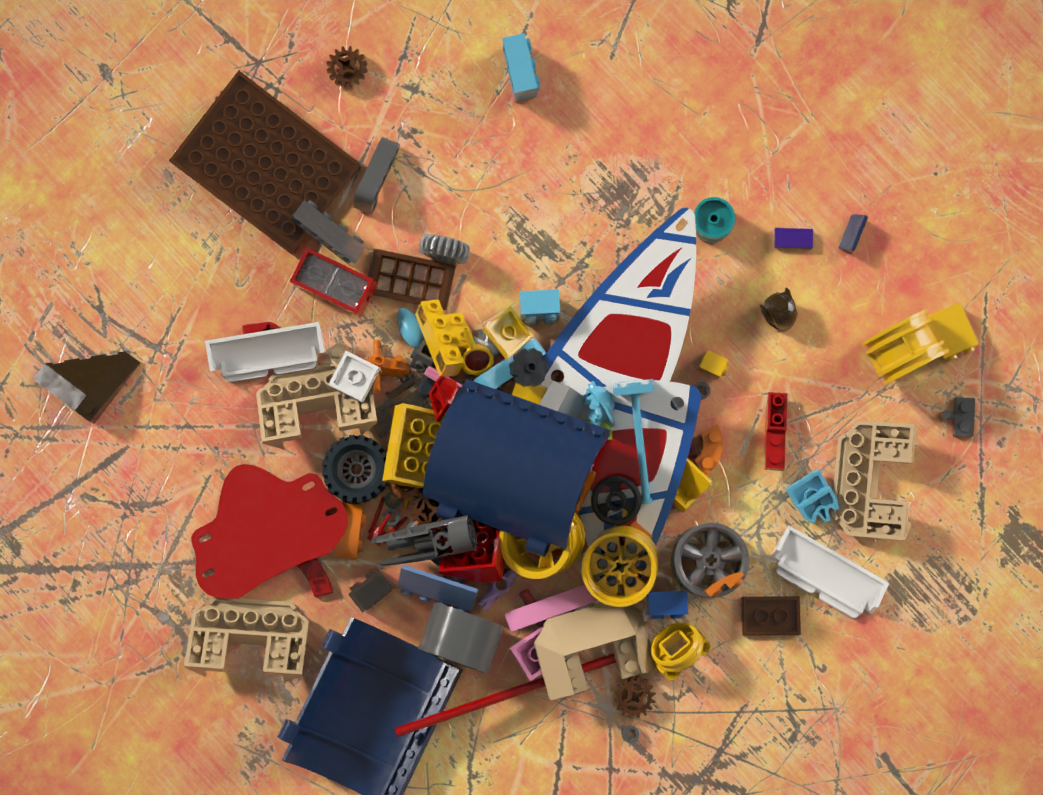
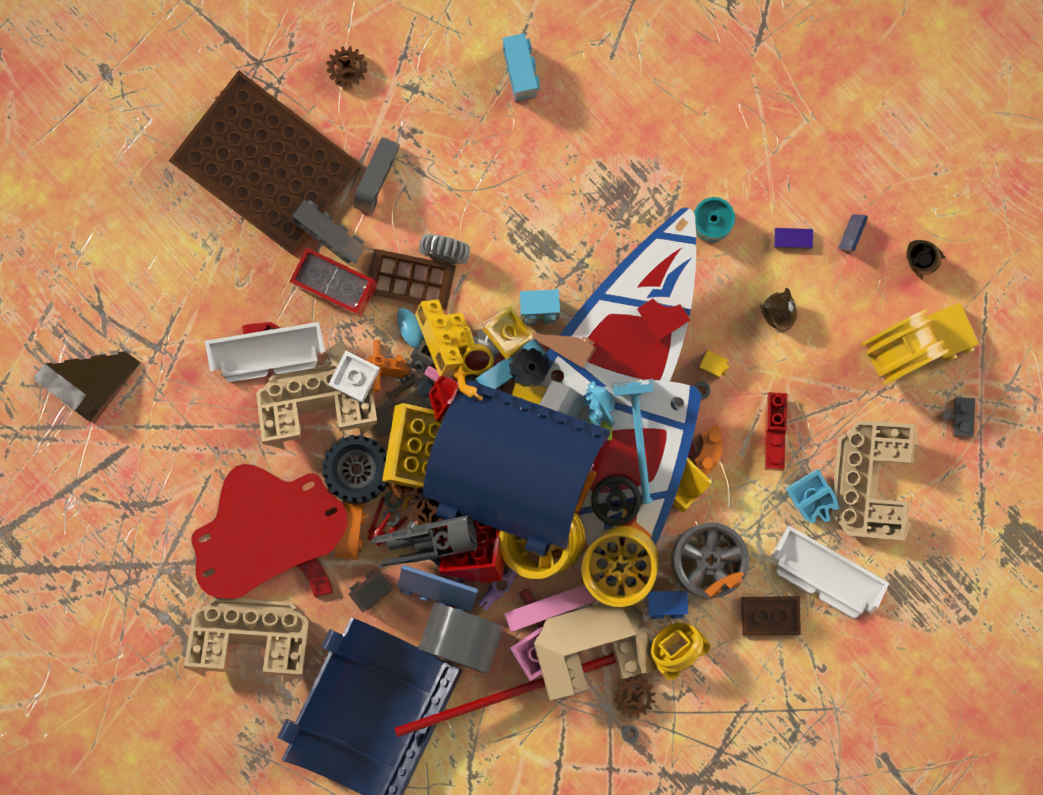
none -> light orange piece [453,365,483,401]
none -> nougat slope [532,334,596,368]
none -> red tile [637,299,691,341]
none -> dark brown helmet [906,240,946,280]

